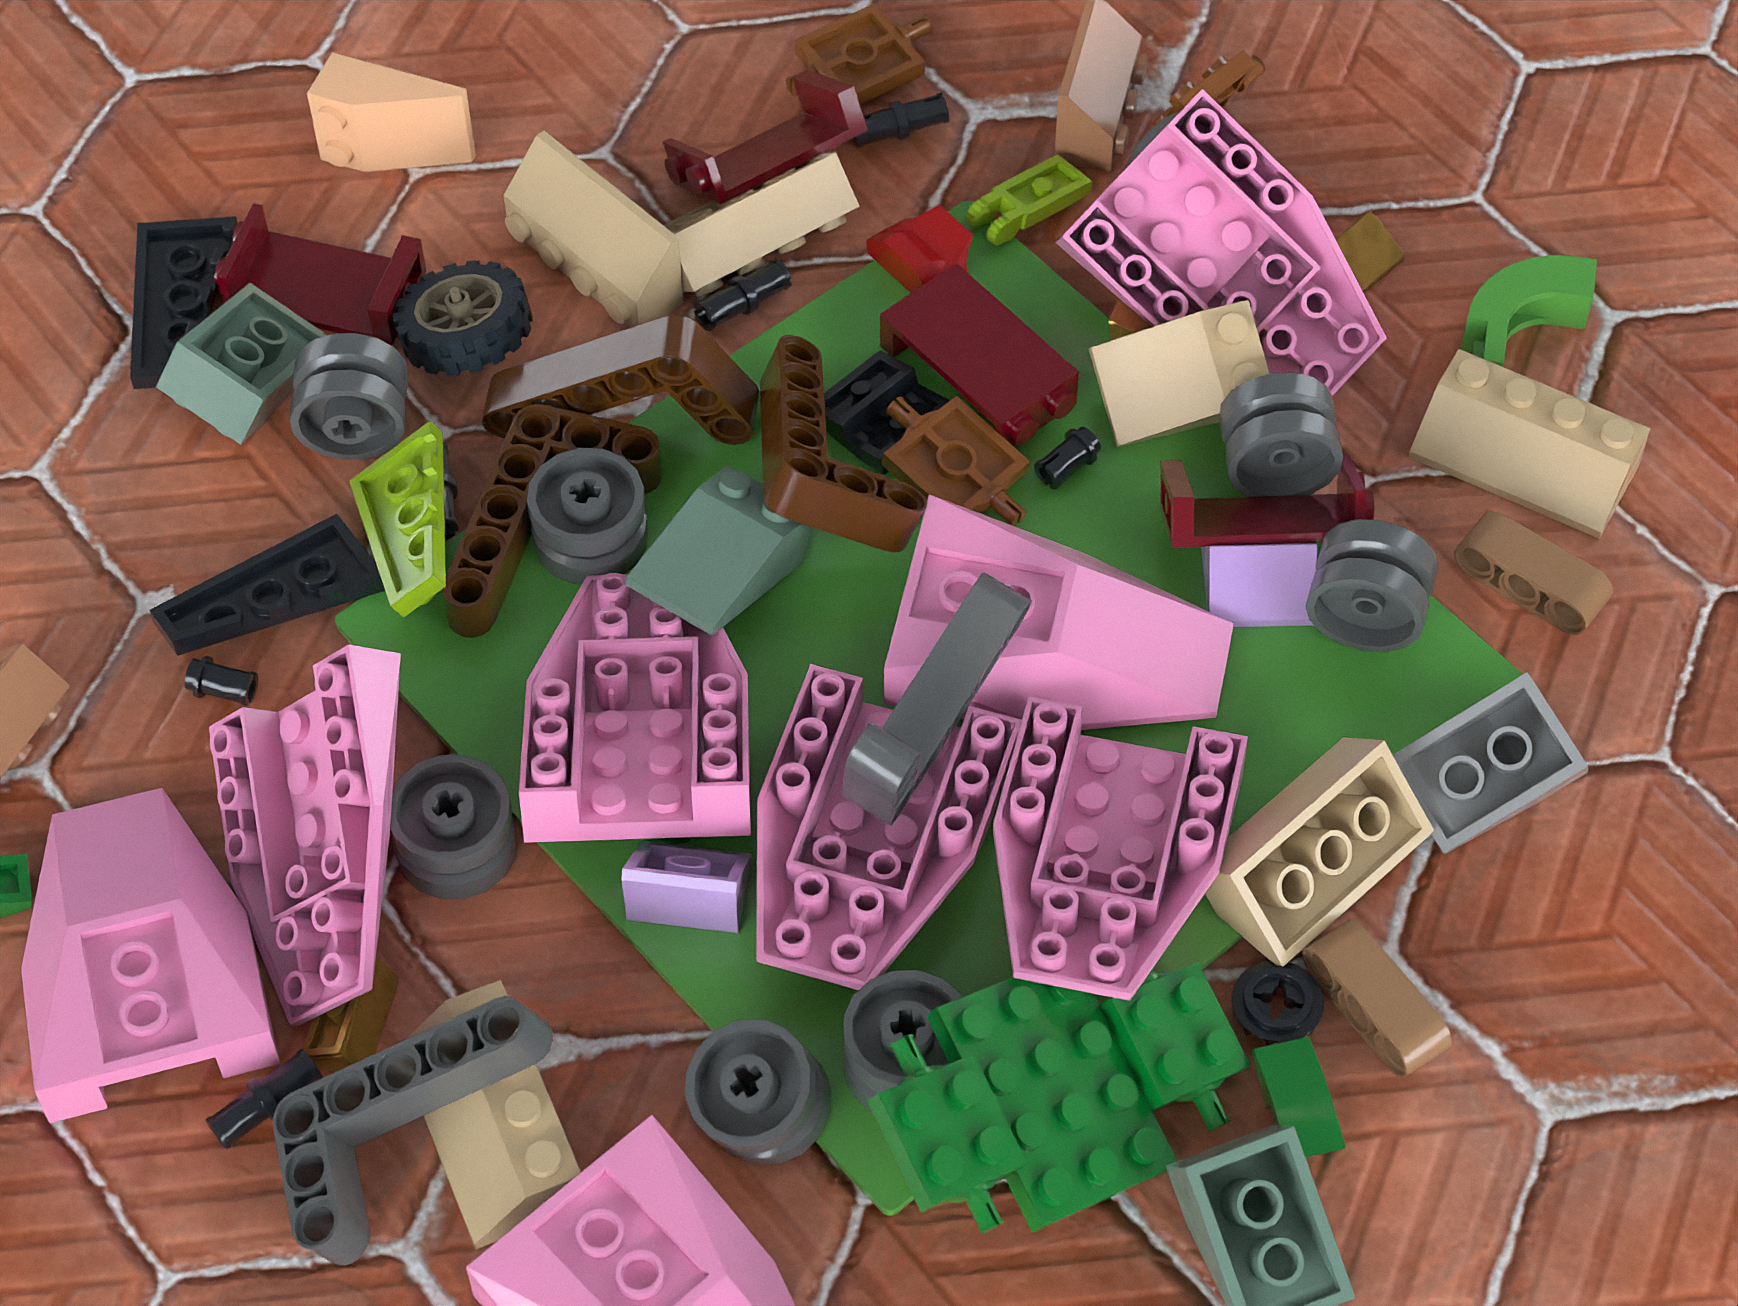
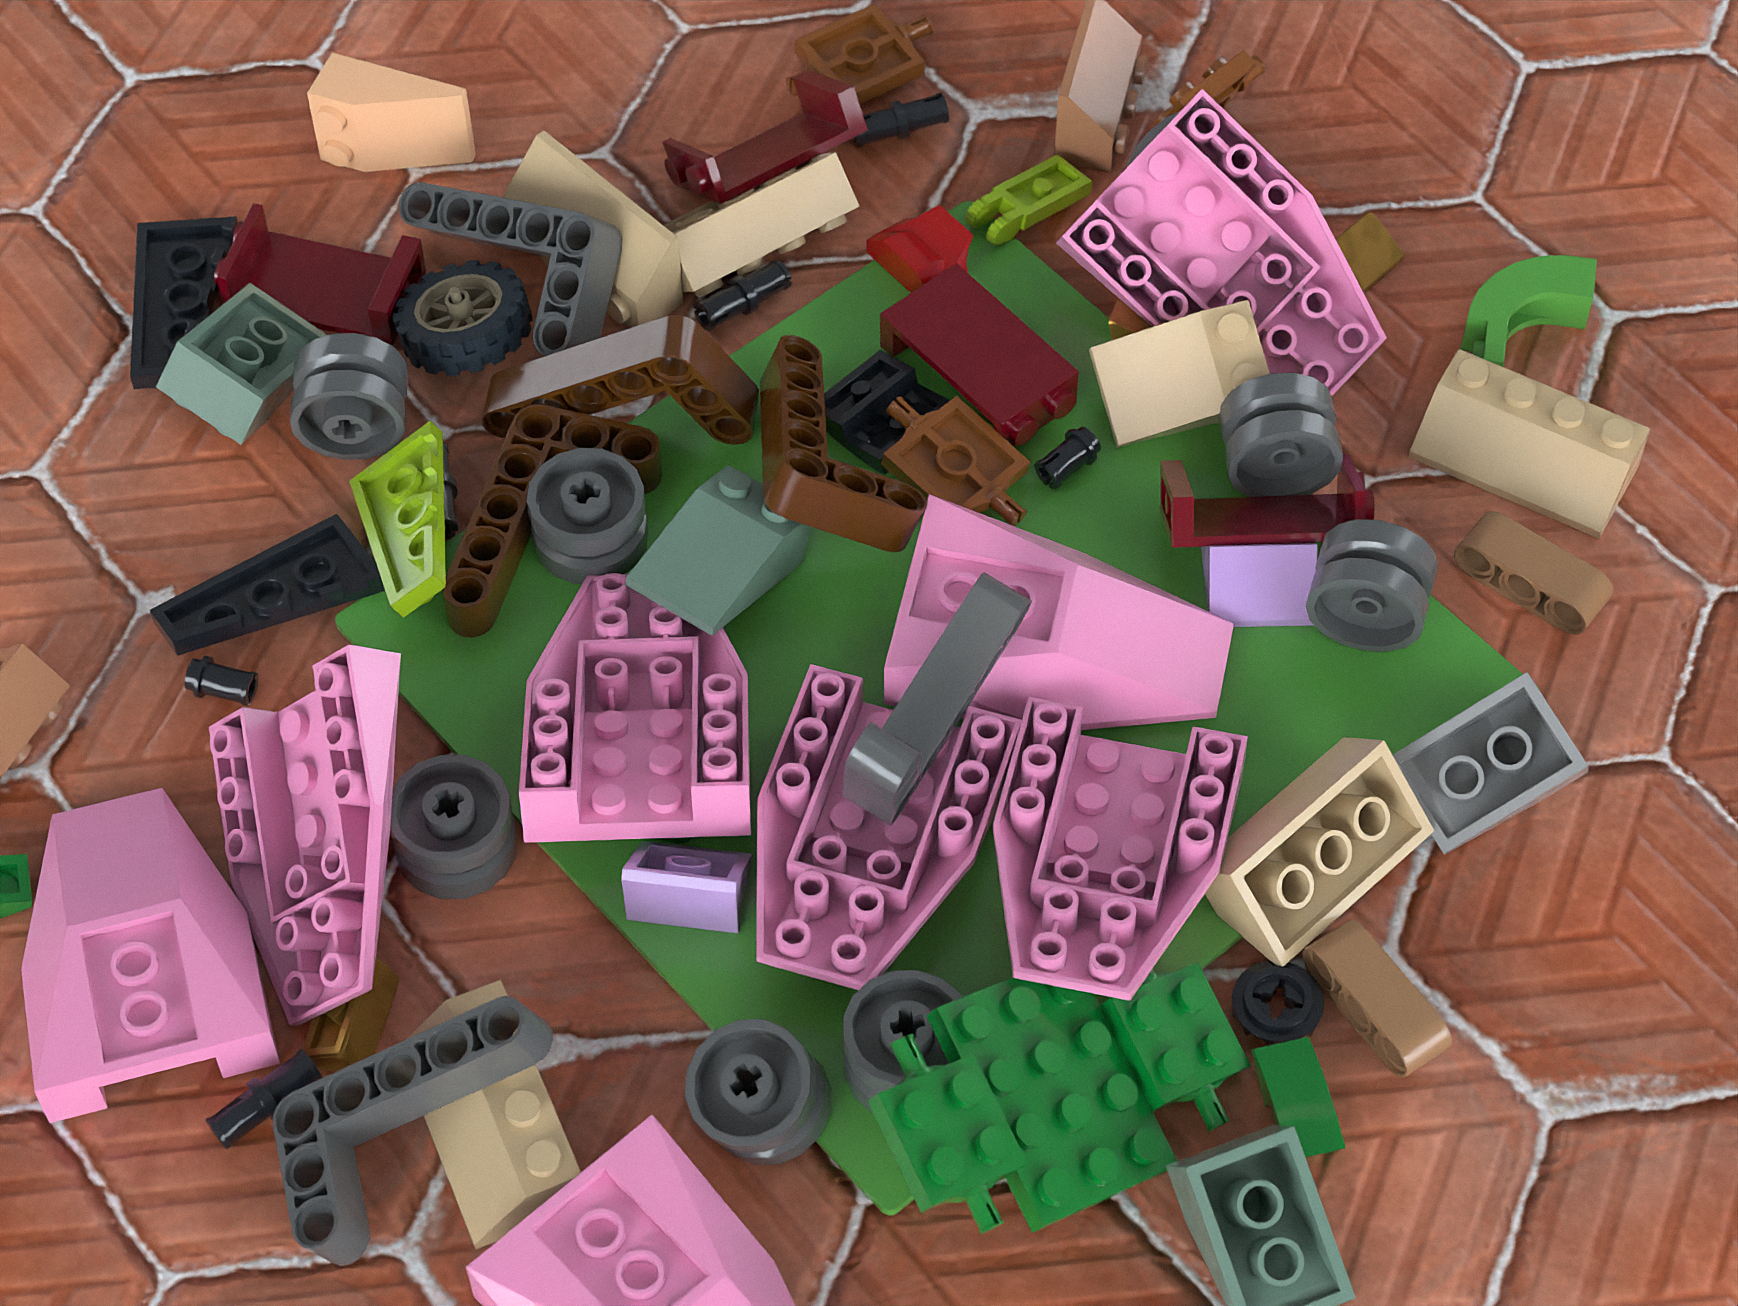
none -> dark grey beam [399,182,622,356]

